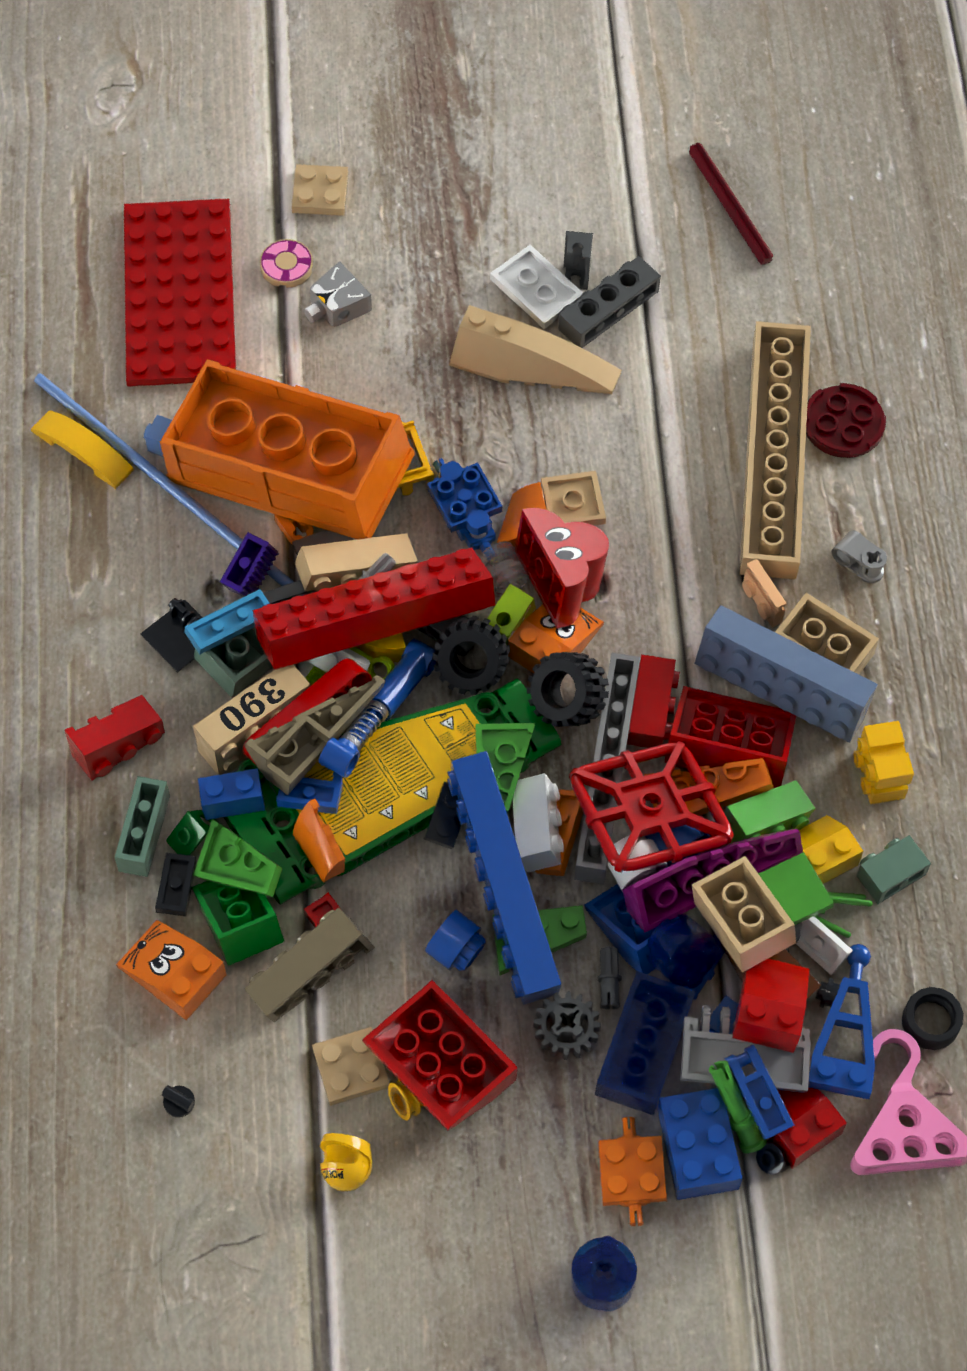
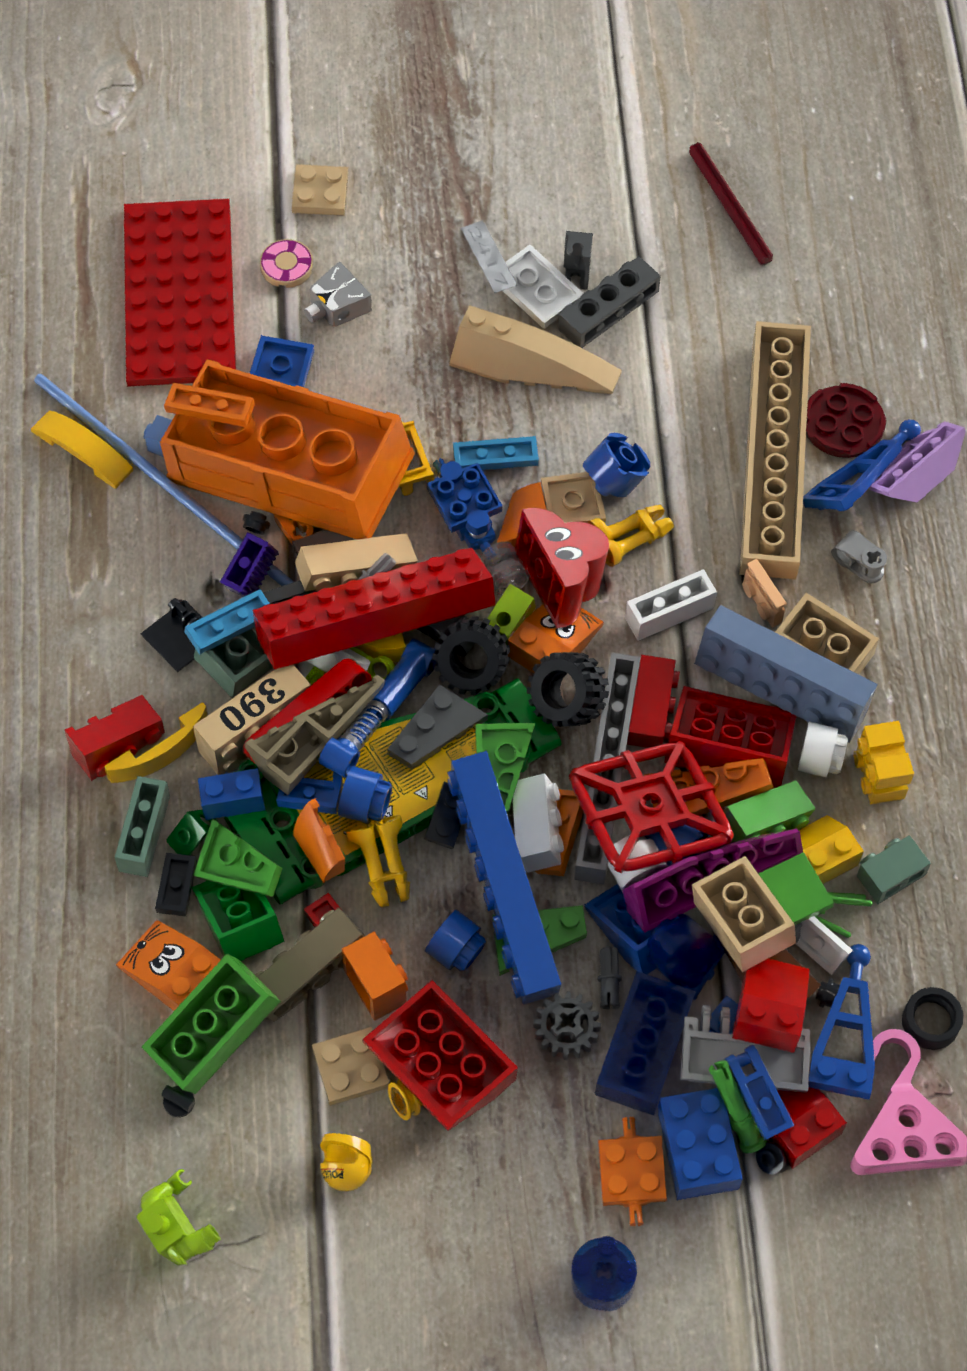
none -> yellow slope [104,702,208,783]
none -> lime torso [136,1169,221,1266]
none -> bright green brick [142,954,281,1094]
none -> orange plate [164,383,255,427]
none -> black plate [242,511,271,535]
none -> blue plate [250,335,314,387]
none -> blue piece [338,766,392,824]
none -> orange piece [342,931,409,1021]
none -> yellow piece [346,815,410,908]
none -> dark grey wing [387,685,488,770]
none -> dark azure plate [453,436,539,470]
none -> sticker [461,220,517,293]
none -> blue brick [583,433,650,498]
none -> yellow piece [588,505,674,567]
none -> white brick [625,569,717,641]
none -> white piece [797,722,848,778]
none -> blue plate [803,419,921,511]
none -> lavender wedge [869,421,966,502]

